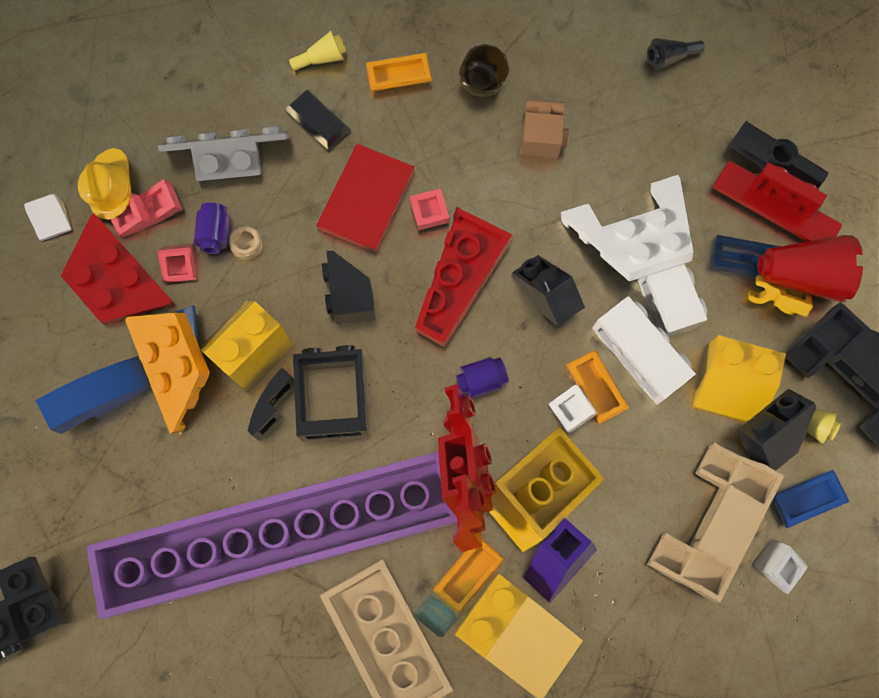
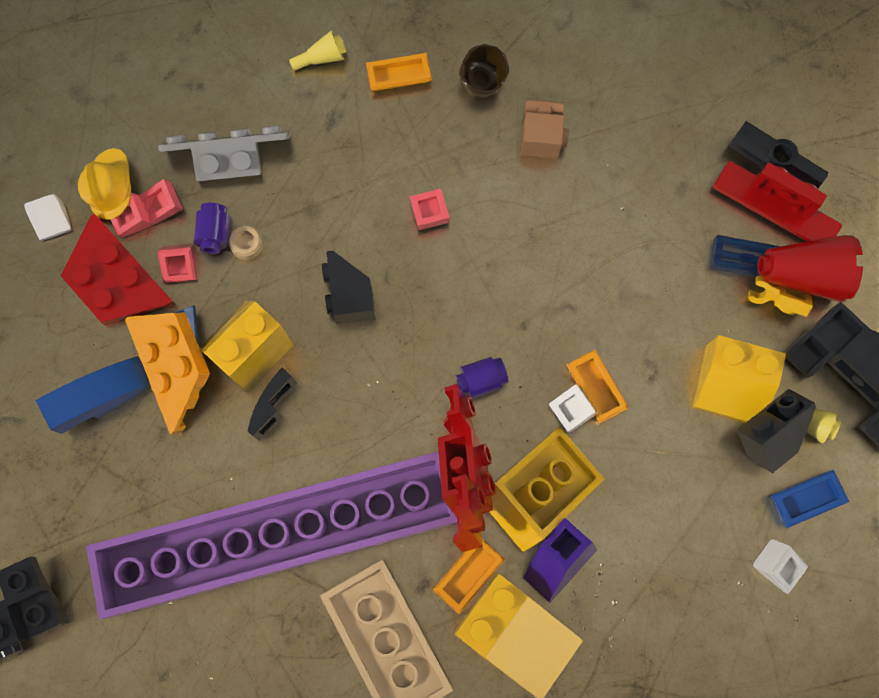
black tile [285,89,351,151] -> none
black window [293,345,369,441] -> none
red tile [316,143,415,253] -> none
red wing [415,207,513,347] -> none
clear light blue slope [415,595,458,637] -> none
black slope [512,255,585,326] -> none
white wing [561,175,693,281] -> none
white brick [592,296,696,405] -> none
white hinge [638,264,708,338] -> none
black cone [647,38,705,70] -> none
tan bracket [647,442,784,603] -> none

